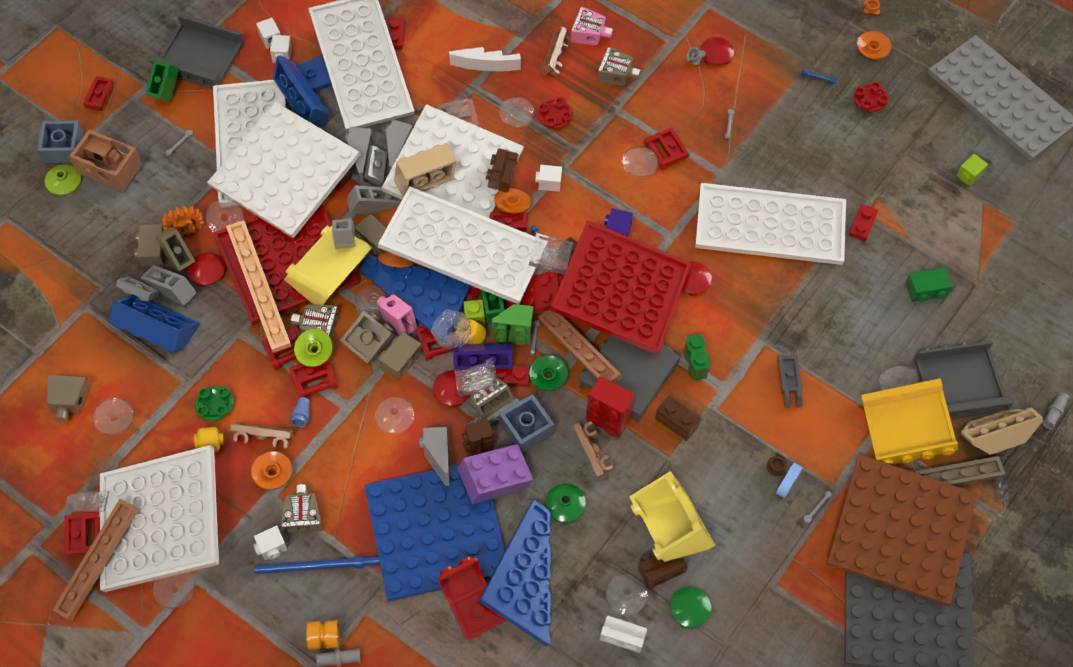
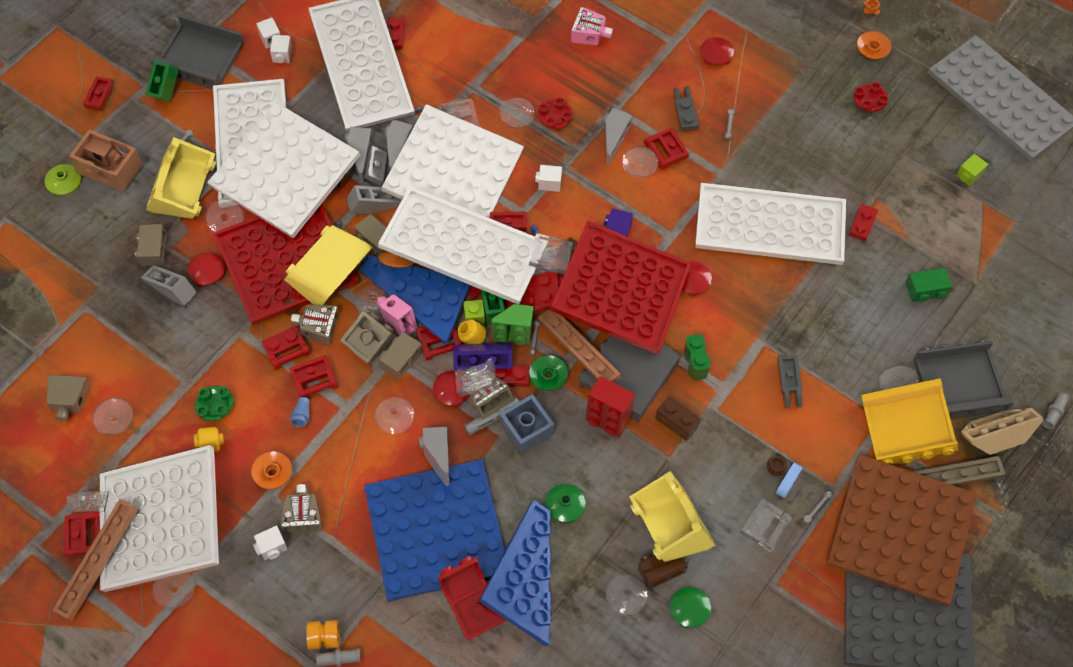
sand blue brick [37,121,84,163] -> none
blue slope [109,295,200,353] -> none
light grey plate [116,276,160,301] -> none
dark tan brick [155,227,195,271] -> none
orange gear [162,206,204,237] -> none
light nougat plate [226,220,291,353] -> none
medium nougat plate [230,422,294,448] -> none
blue bar [254,556,380,574] -> none
blue slope [272,55,329,127] -> none
lime dish [294,329,333,367] -> none
blue plate [296,56,332,92] -> none
light grey brick [332,219,355,249] -> none
tan brick [394,143,456,197] -> none
clear plate [431,309,471,349] -> none
white slope [449,47,521,71] -> none
medium lavender brick [457,444,533,504] -> none
reddish brown brick [462,418,494,456] -> none
reddish brown brick [486,148,518,193] -> none
orange dish [494,188,531,213] -> none
medium nougat plate [540,26,571,76] -> none
medium nougat plate [573,421,615,481] -> none
torso [597,47,641,86] -> none
white panel [600,616,647,653] -> none
light grey plate [686,47,706,66] -> none
blue hinge [801,69,837,85] -> none
none -> light yellow windscreen [146,137,216,219]
none -> light grey slope [603,108,632,165]
none -> dark grey hinge [673,86,699,131]
none -> clear plate [741,499,793,552]

